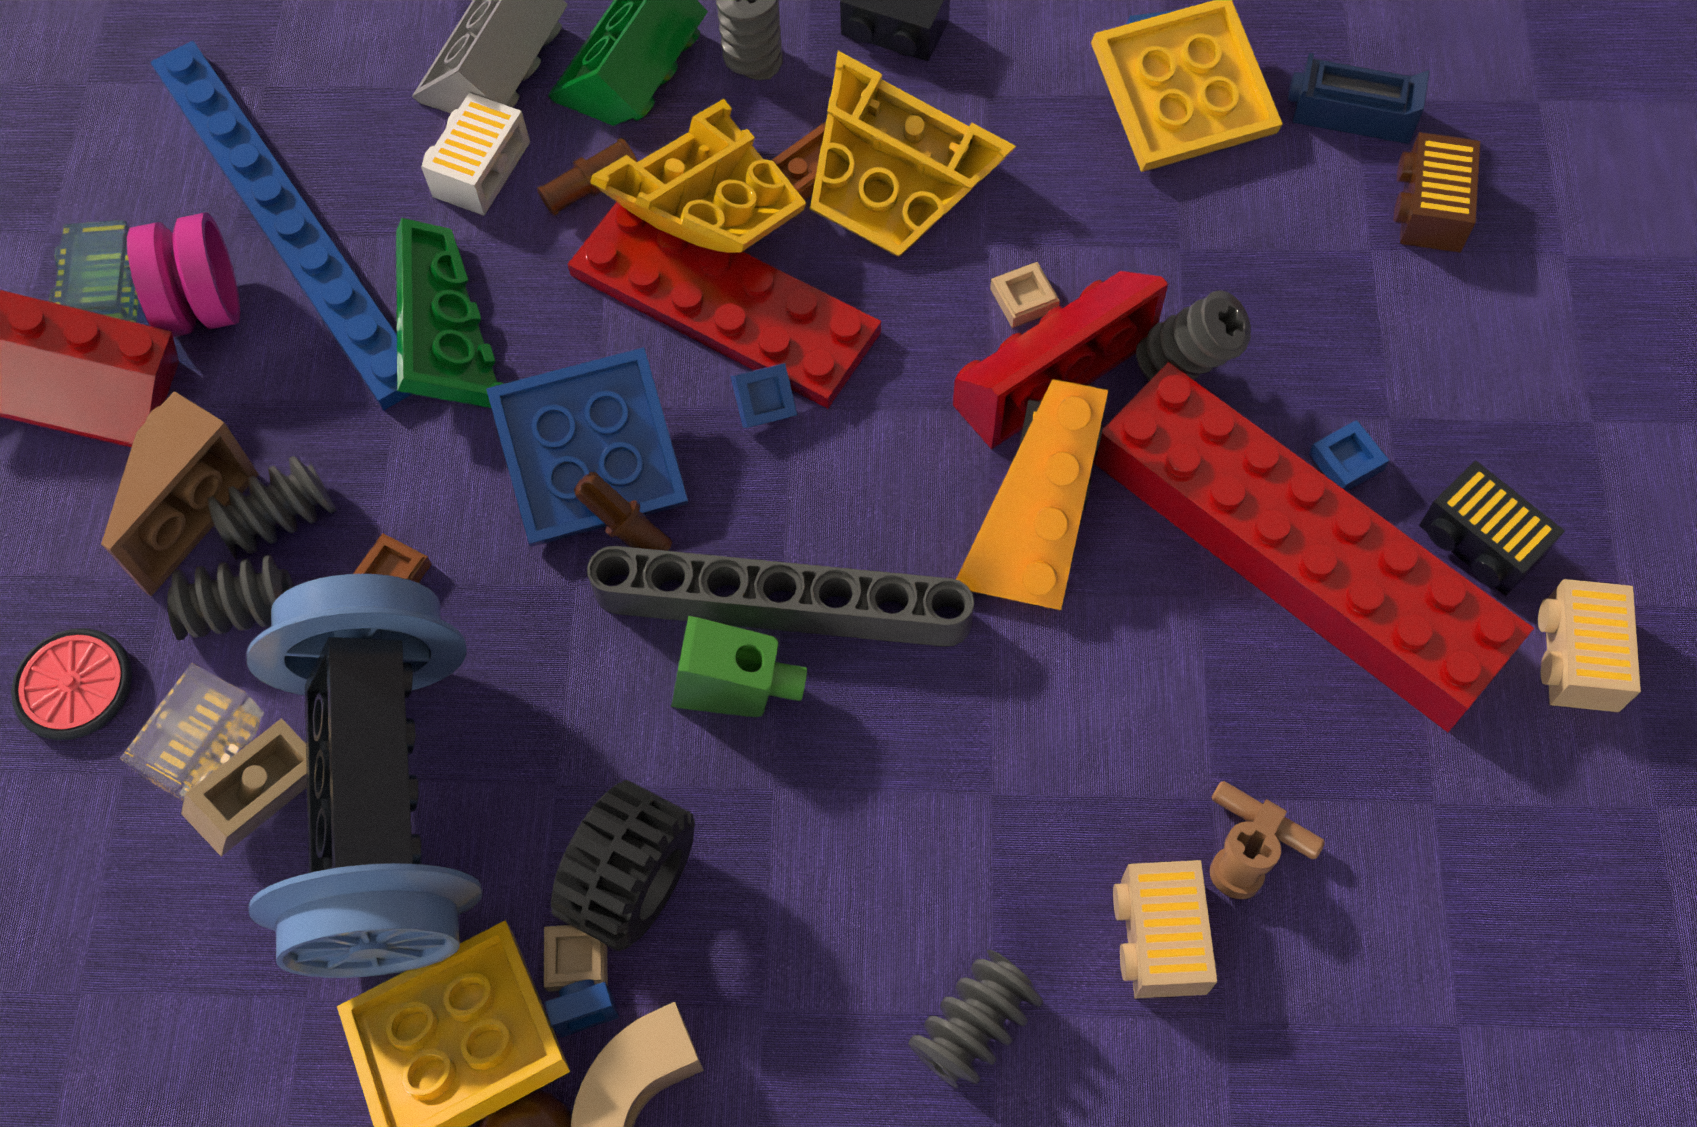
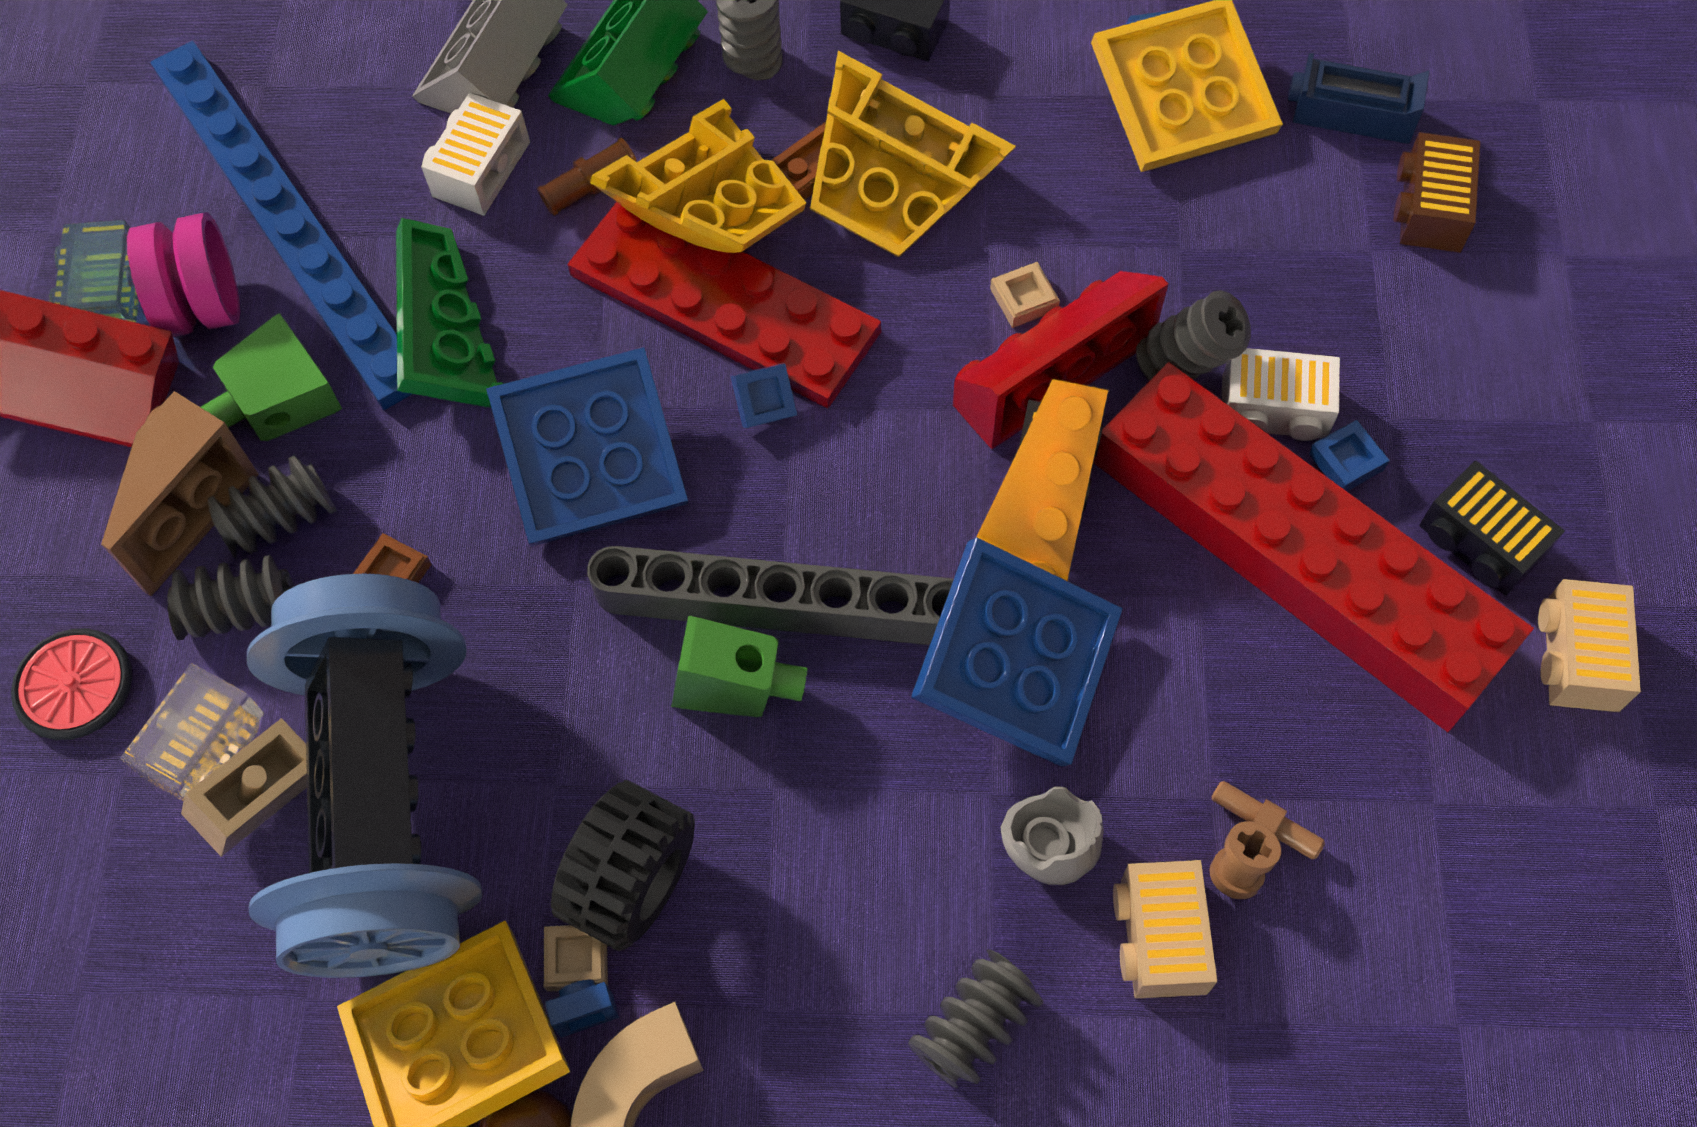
reddish brown axle [574,472,672,551] -> none
none -> bright green torso [201,313,342,441]
none -> blue plate [911,537,1123,767]
none -> light grey hair [1001,787,1104,885]
none -> white brick [1222,348,1340,441]

